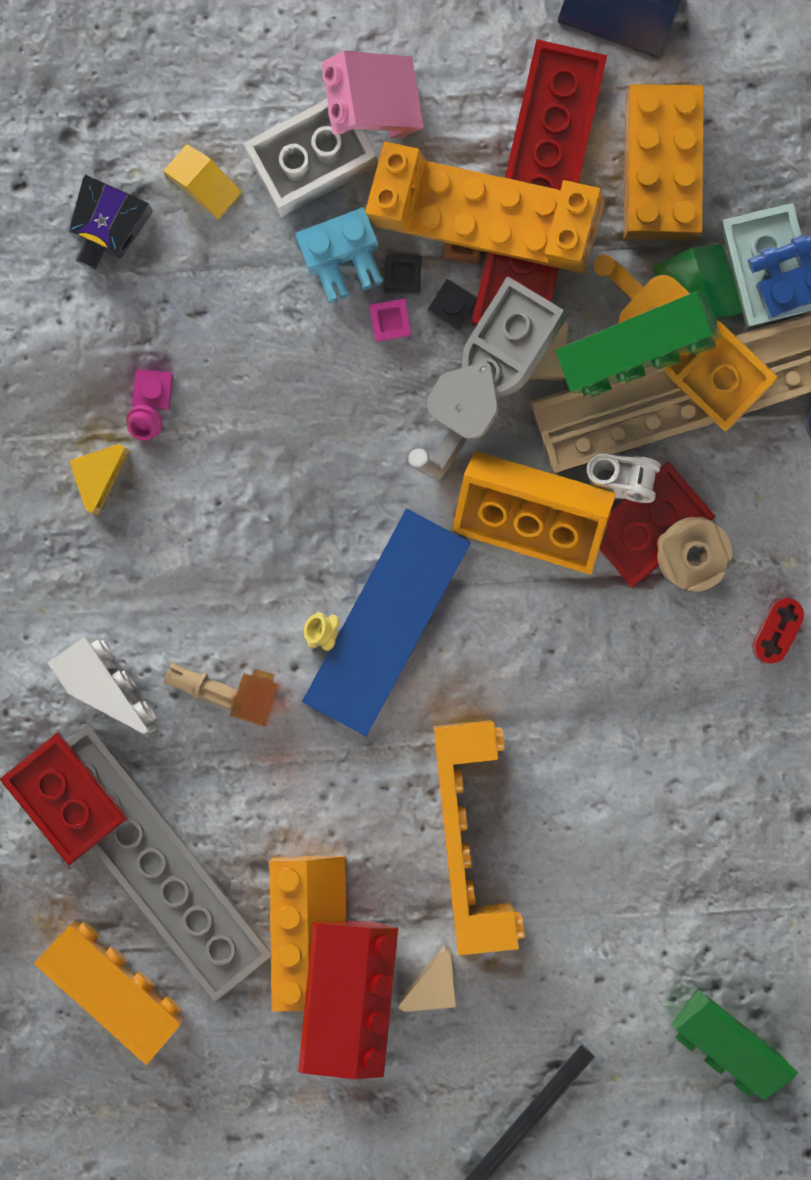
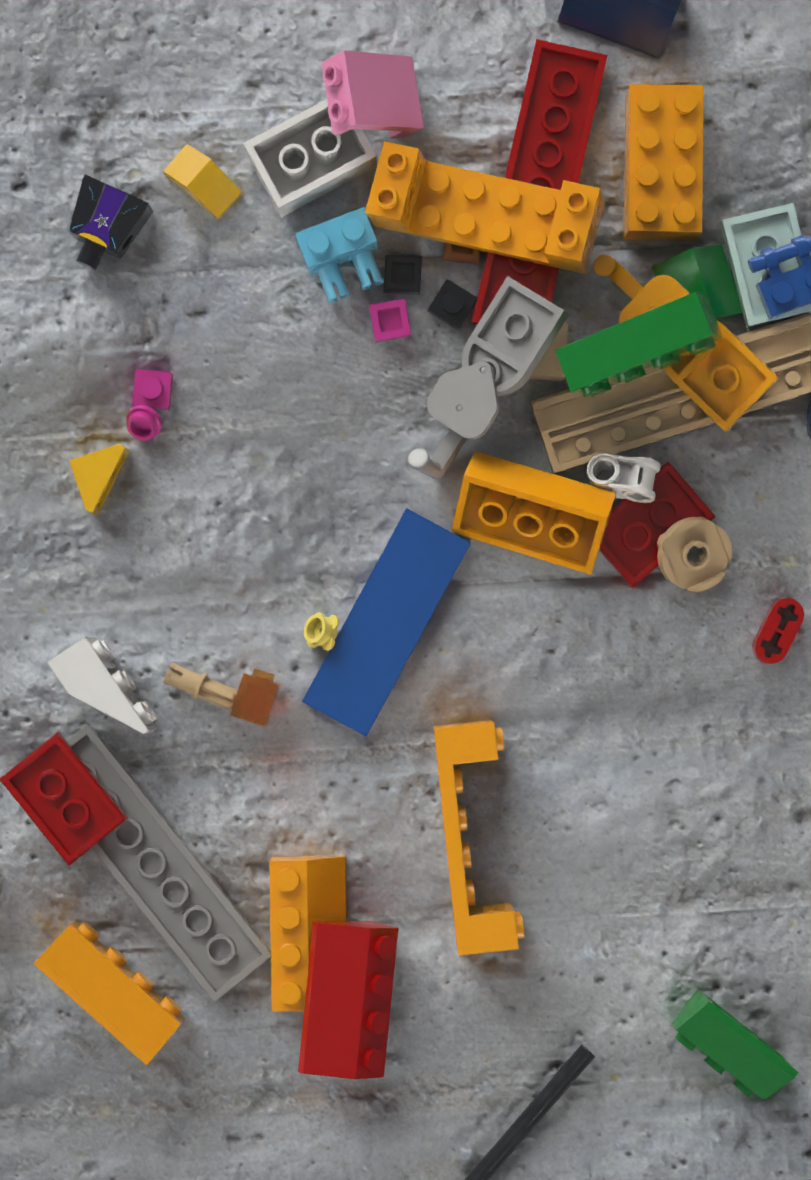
tan slope [398,944,456,1012] -> none

